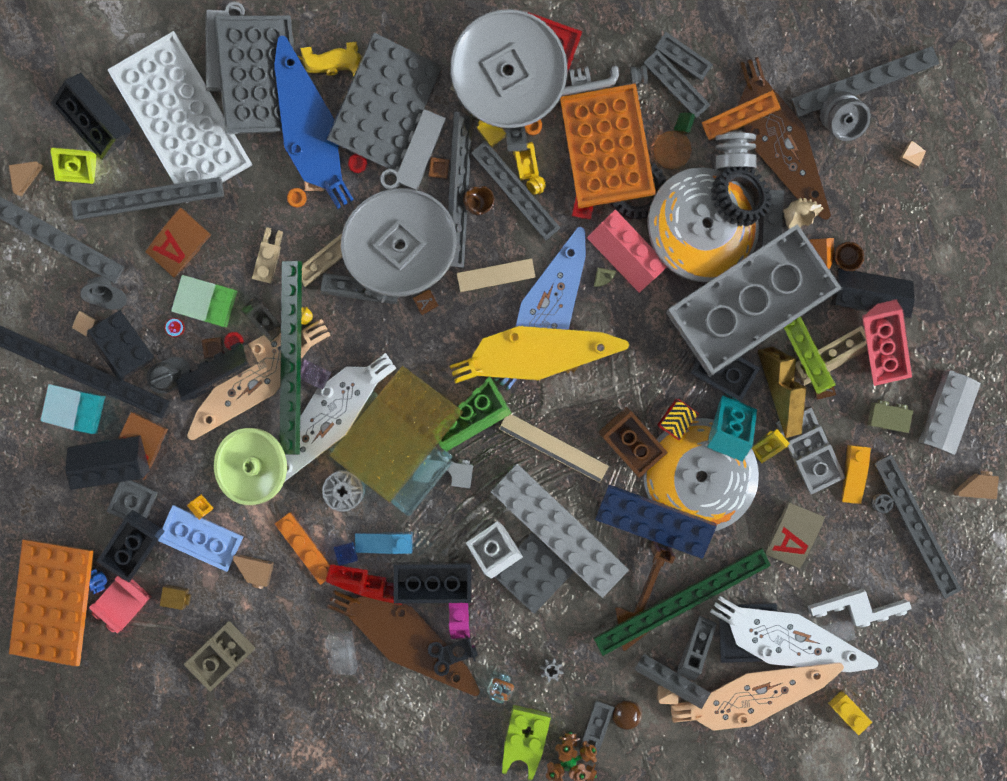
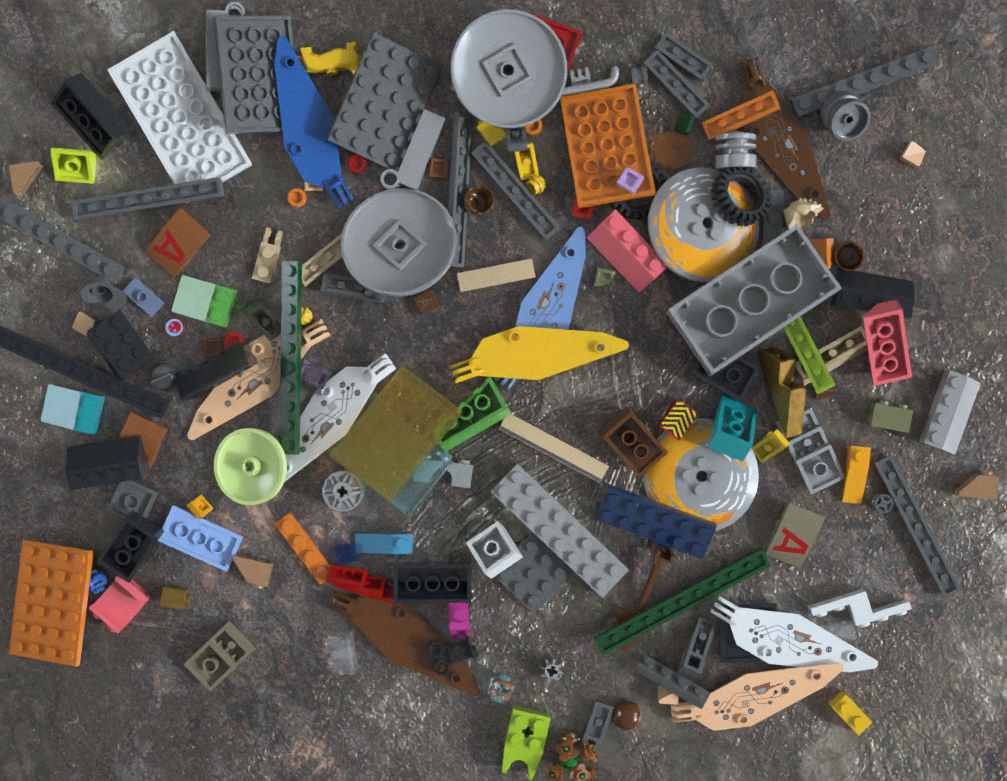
none -> sand blue plate [123,277,165,317]
none -> lavender plate [617,167,644,195]

